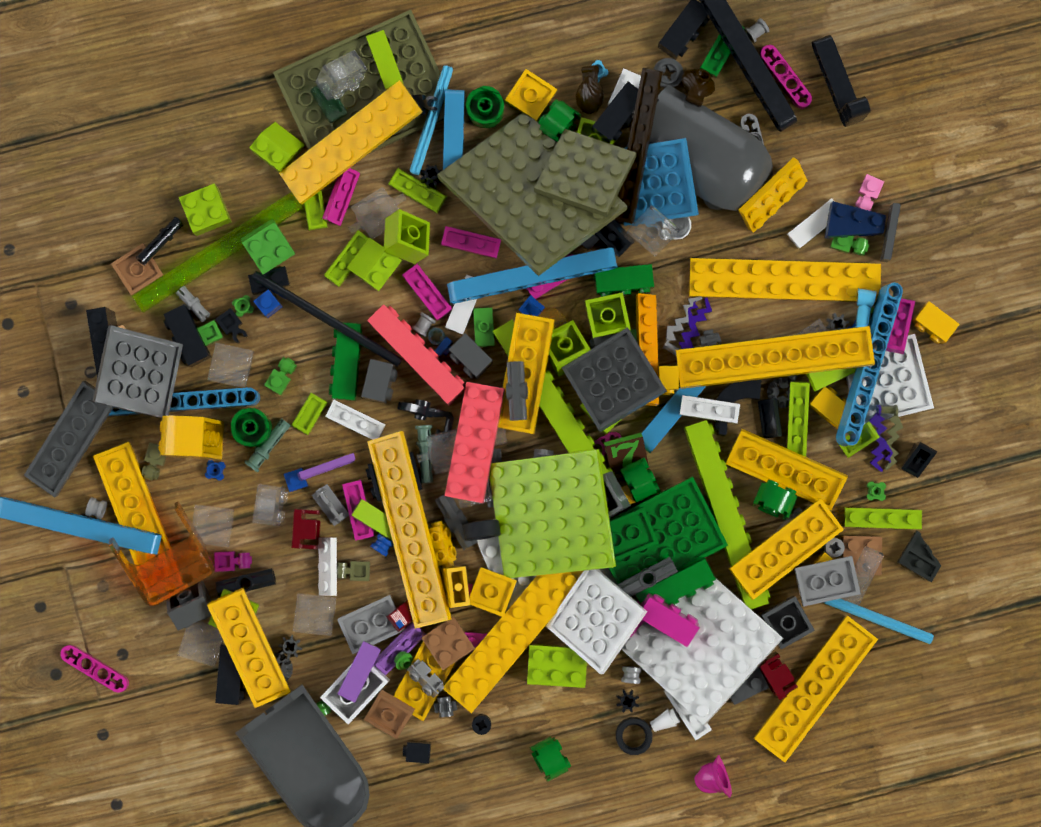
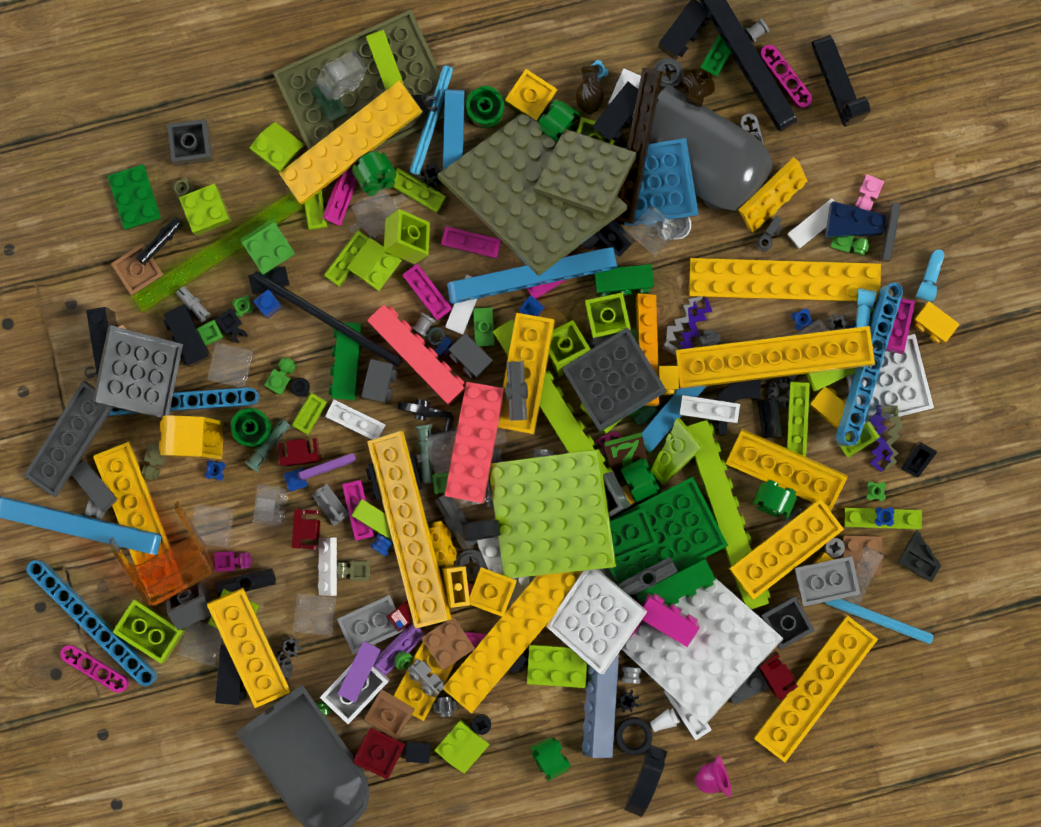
none -> dark azure beam [26,560,158,686]
none -> dark grey tile [71,460,118,513]
none -> green plate [107,164,162,231]
none -> lime brick [113,599,186,664]
none -> dark grey brick [167,119,213,166]
none -> olive plate [171,177,194,200]
none -> dark red panel [278,438,322,467]
none -> black plate [291,378,310,397]
none -> green brick [352,151,397,196]
none -> dark red panel [352,727,405,780]
none -> bright green plate [432,472,449,494]
none -> lime slope [435,719,490,774]
none -> dark grey gear [456,550,487,581]
none -> black plate [509,654,528,674]
none -> sand blue brick [582,653,619,758]
none -> black arch [624,745,668,817]
none -> clear green brick [629,405,658,426]
none -> lime wing [651,418,704,485]
none -> dark grey plate [756,216,783,252]
none -> blue plate [791,309,813,330]
none -> blue plate [875,507,894,526]
none -> medium azure piece [916,250,944,303]

